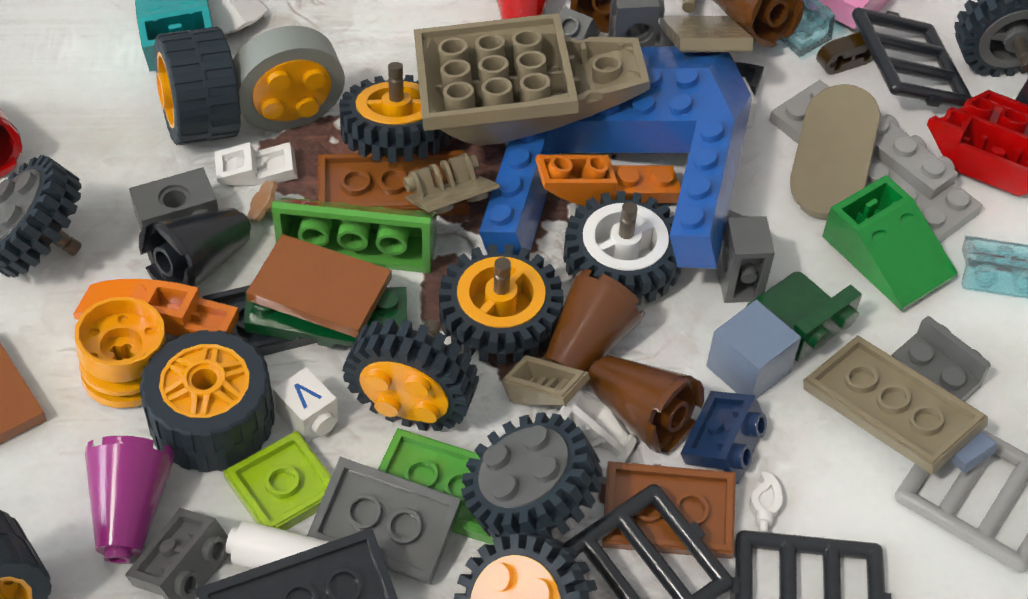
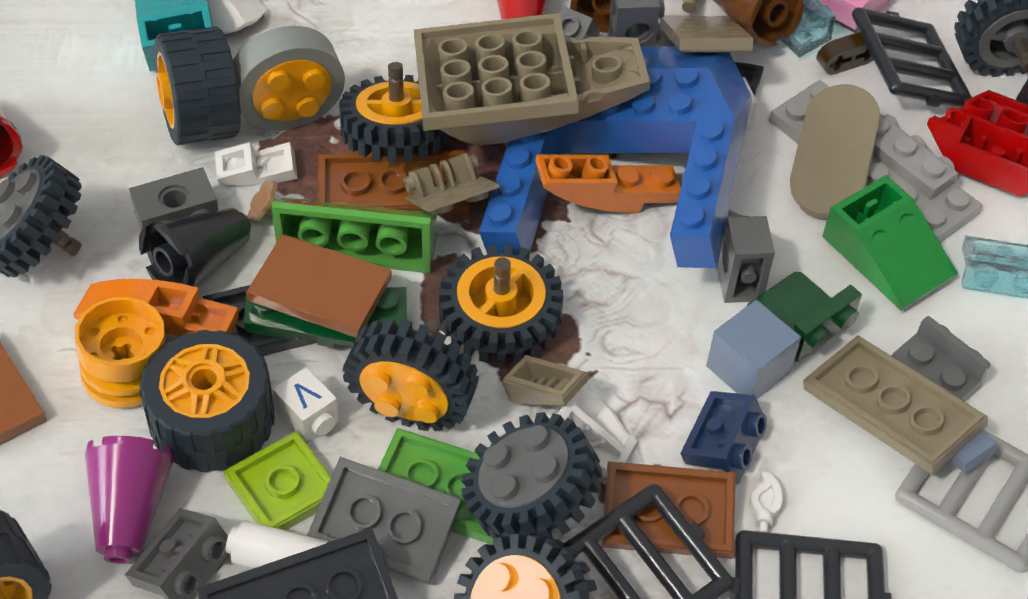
reddish brown cone [544,269,645,372] -> none
wheel [563,191,682,306] -> none
reddish brown cone [588,355,704,454] -> none

